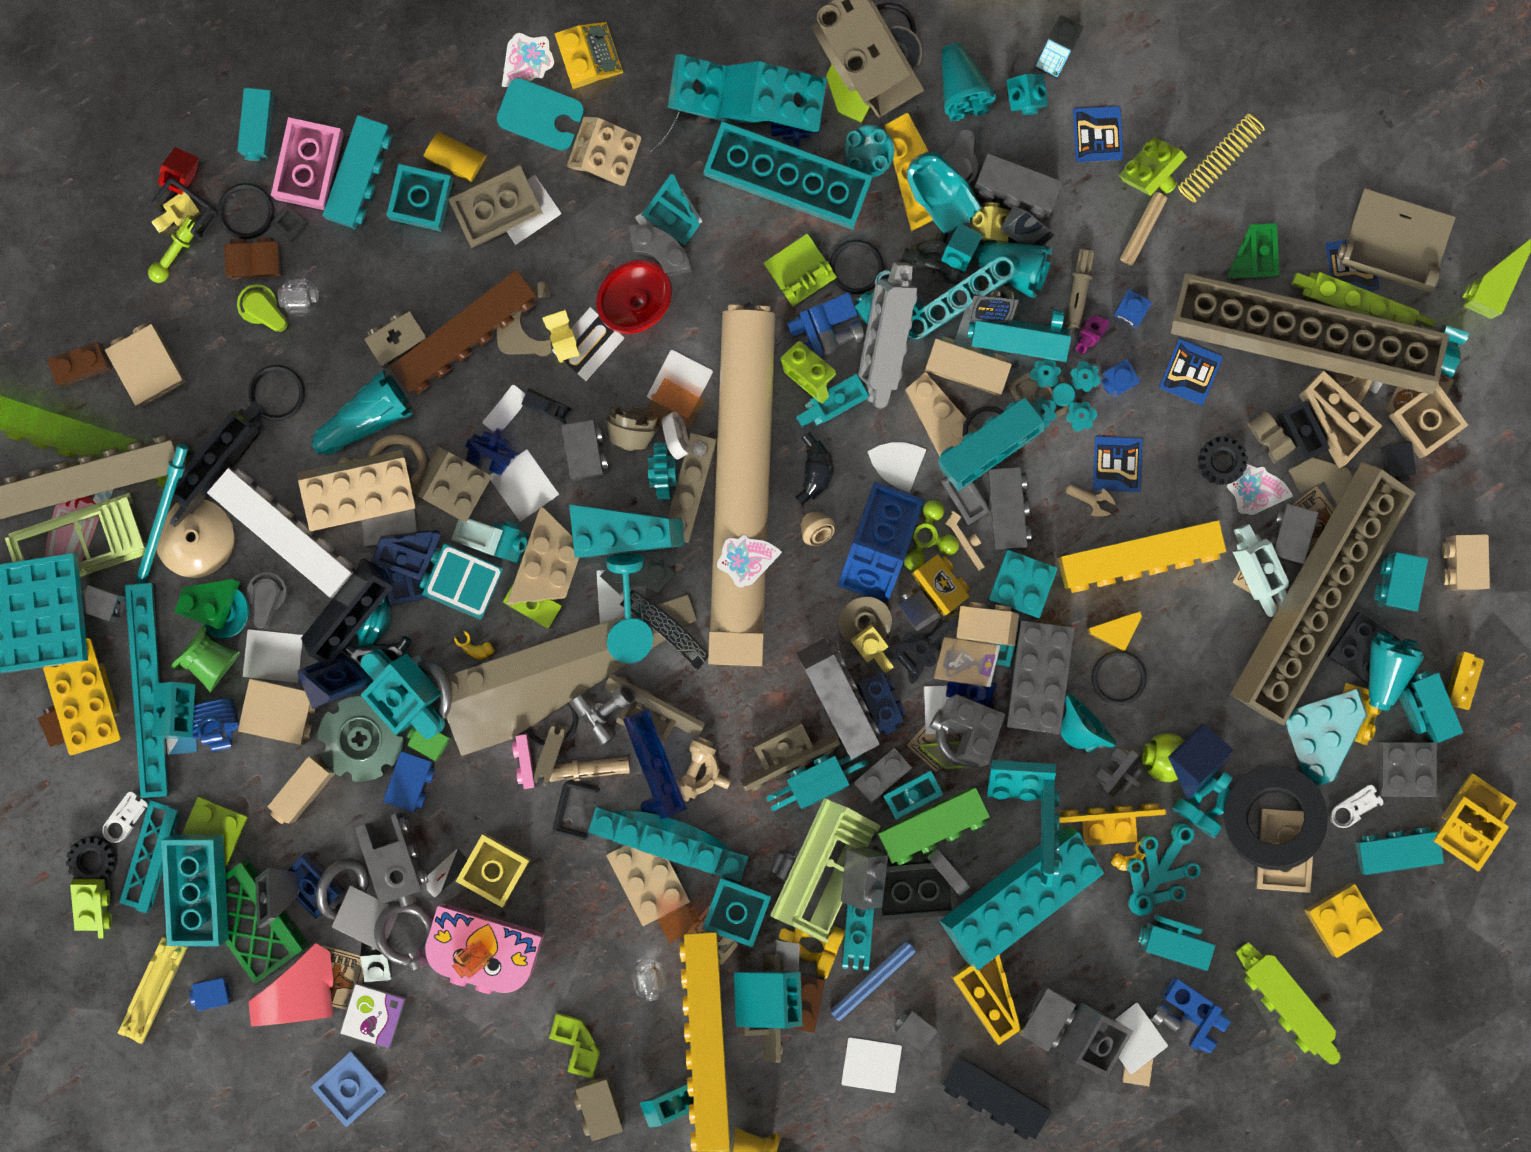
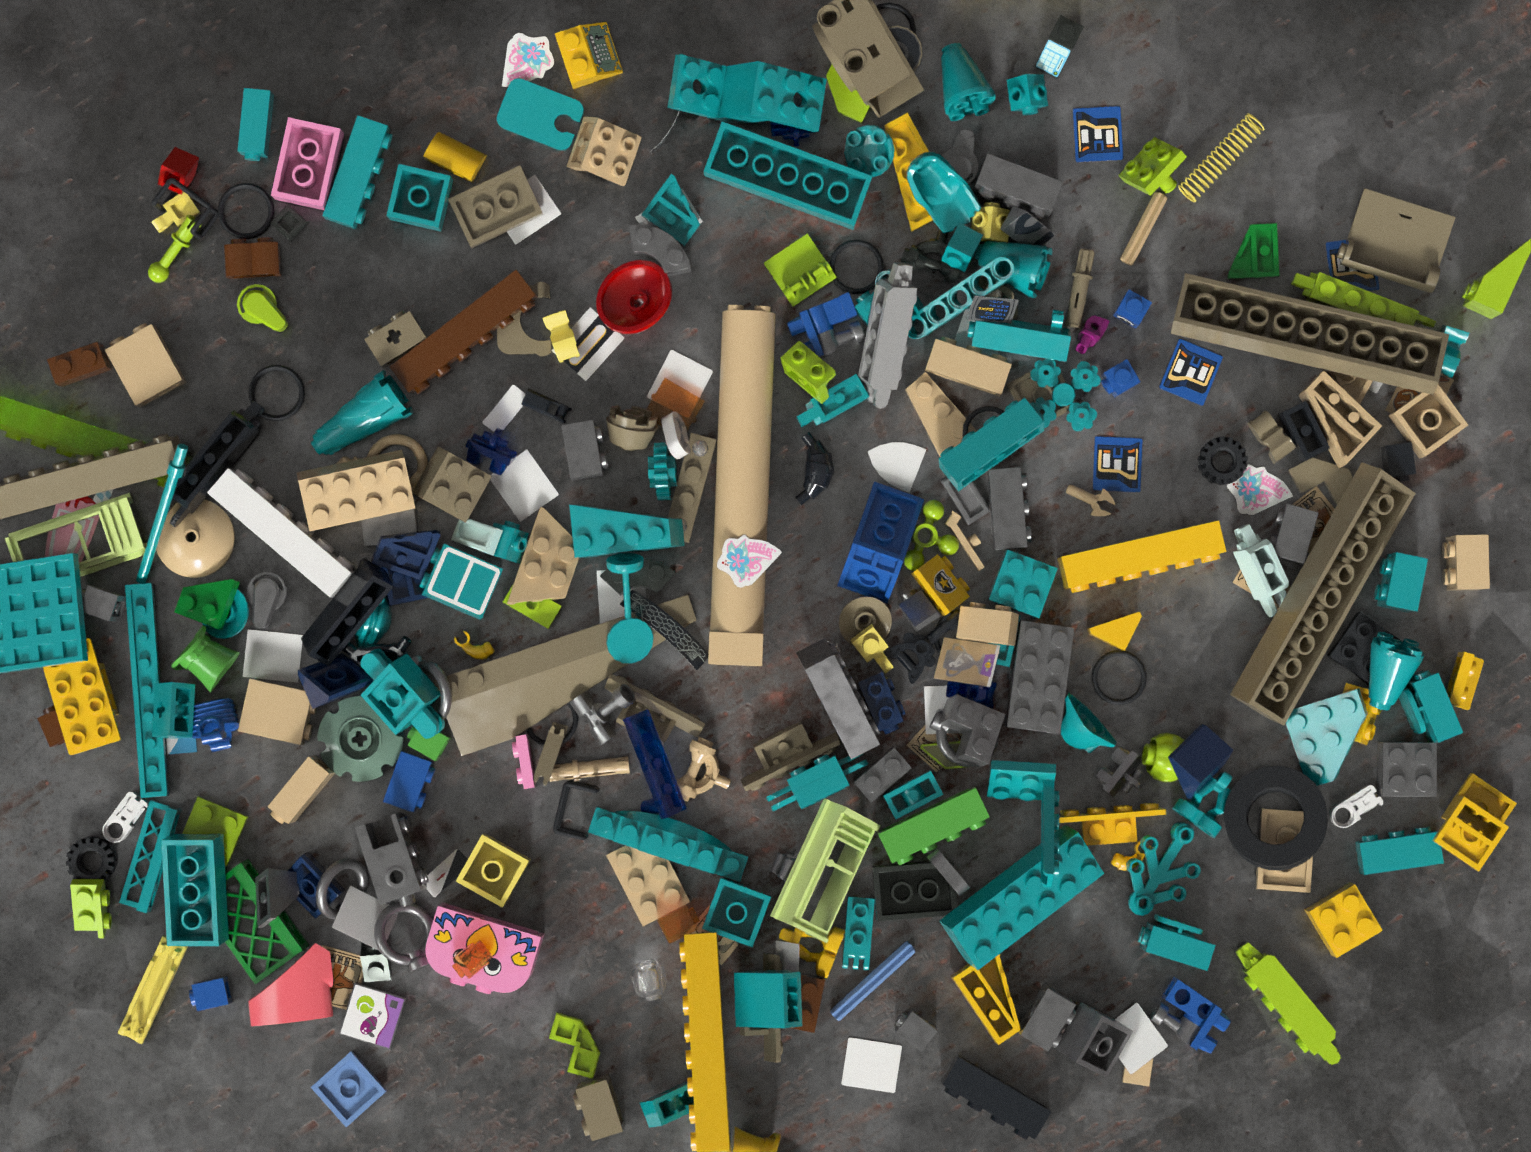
clear head [278,278,319,314] -> none
tan cone [800,512,835,546] -> none
flat silver brick [841,847,888,910] -> none

